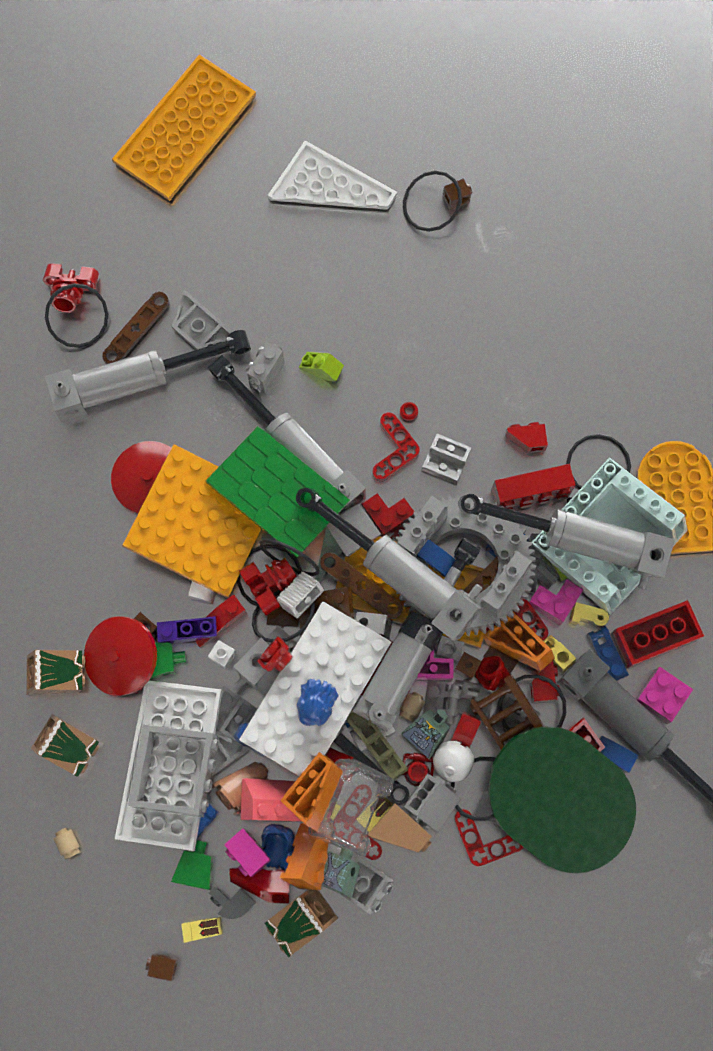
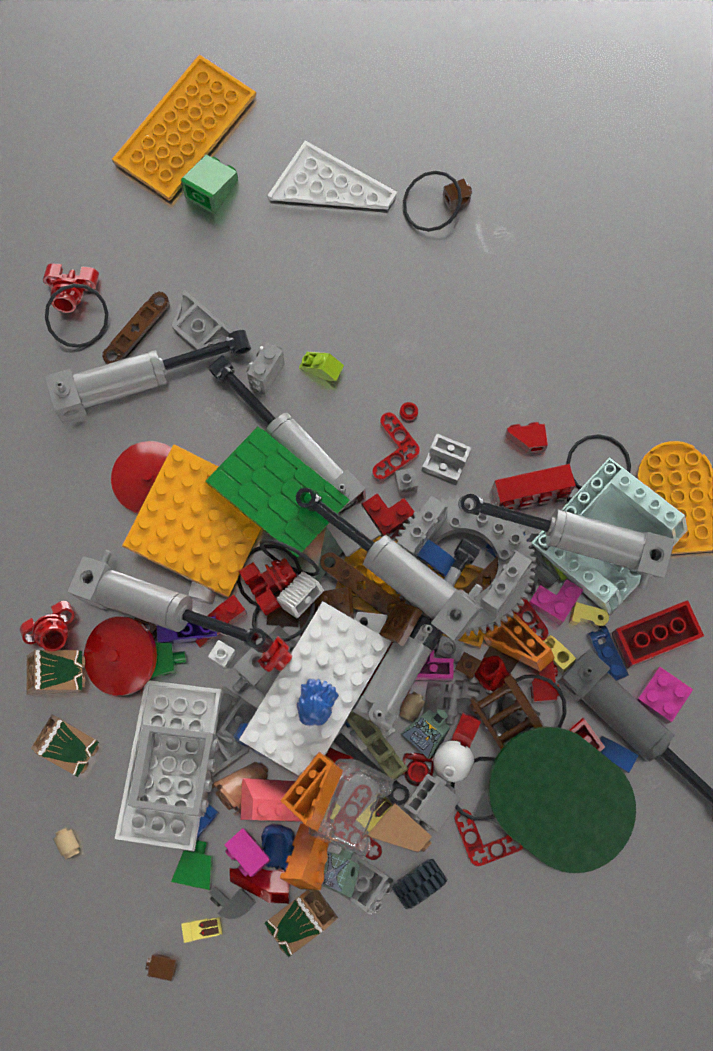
none -> red beam [20,601,75,651]
none -> light grey piece [67,550,272,653]
none -> slope [181,155,238,214]
none -> reddish brown tile [379,601,423,646]
none -> black wheel [392,859,448,910]
none -> light grey brick [395,468,418,495]

